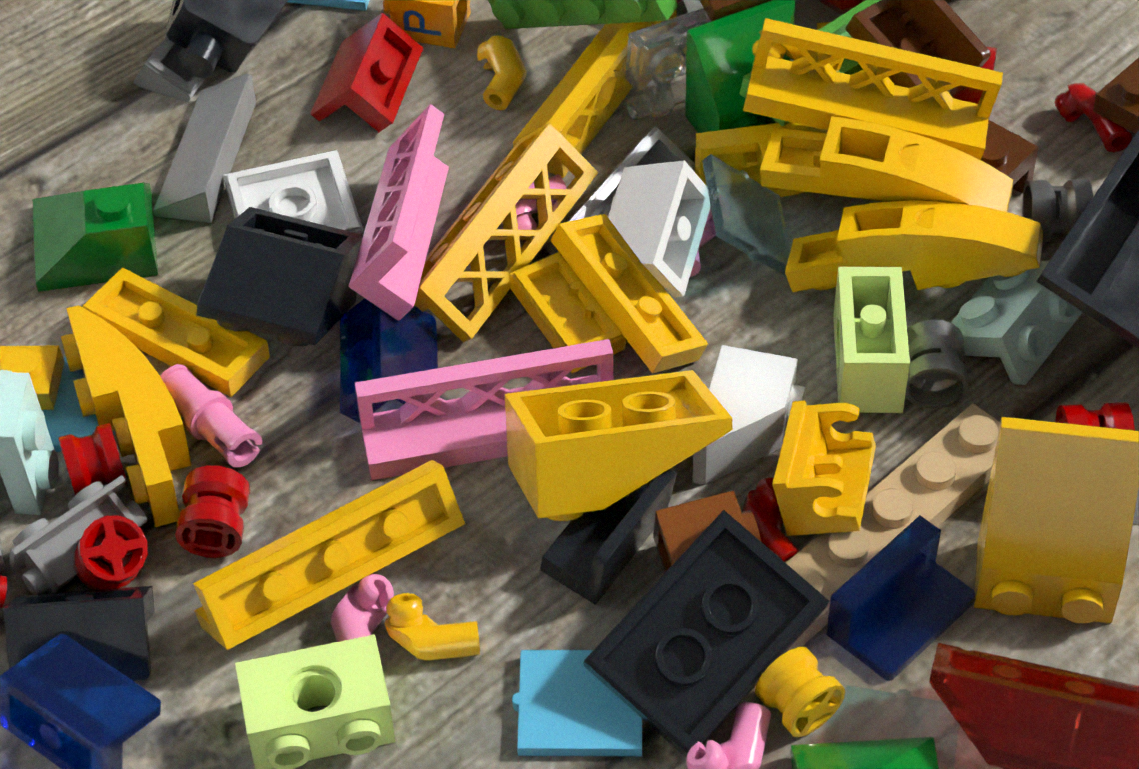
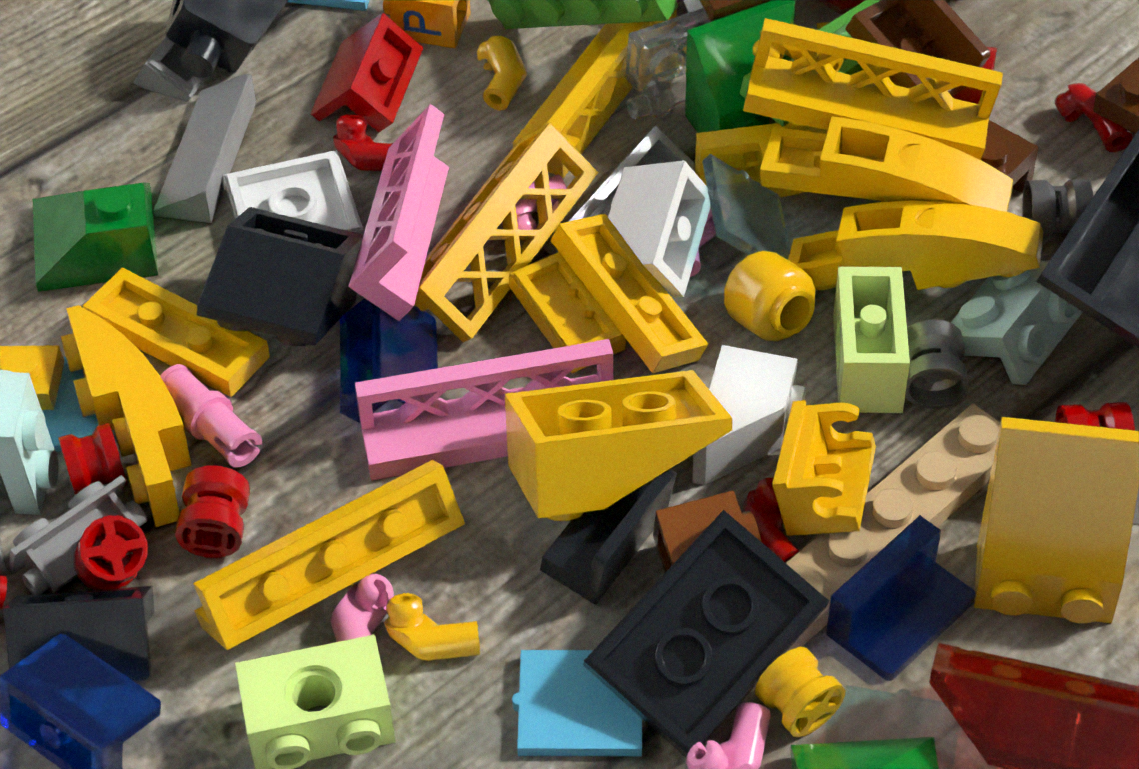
none -> red arm [333,115,393,172]
none -> yellow head [724,251,816,342]

